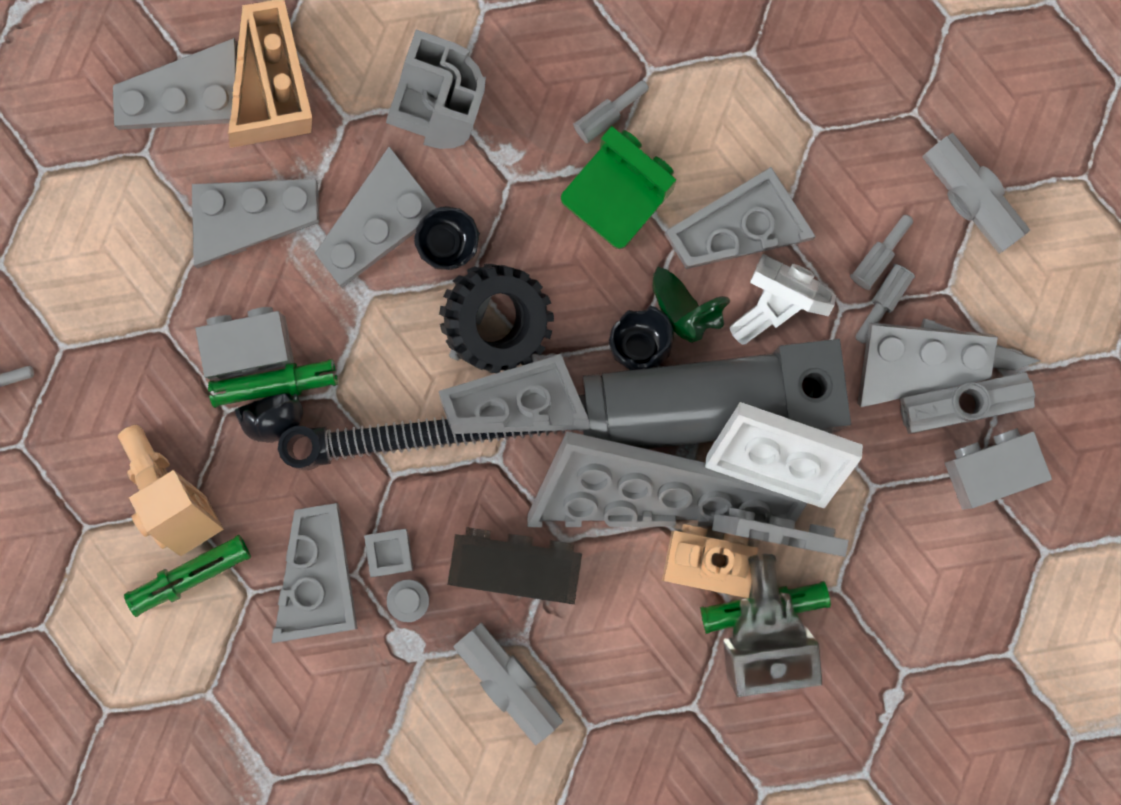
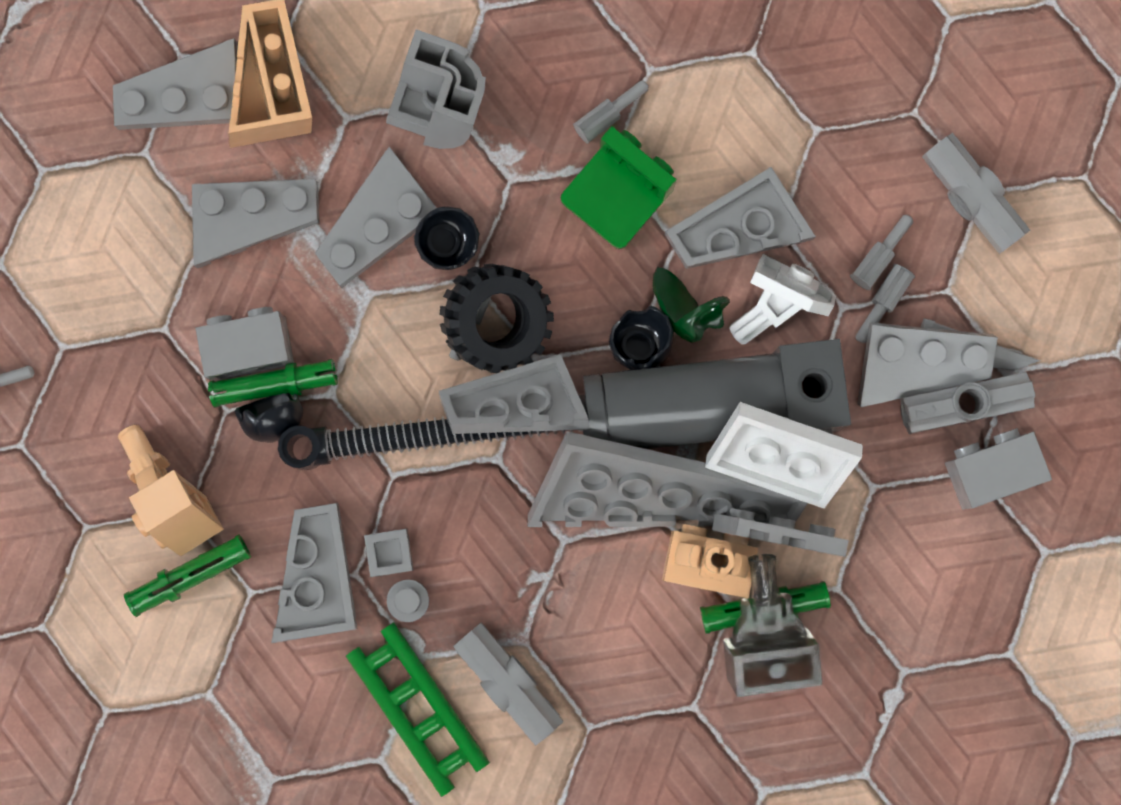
clear smoke brick [447,527,582,605] -> none
none -> green bar [345,622,490,797]

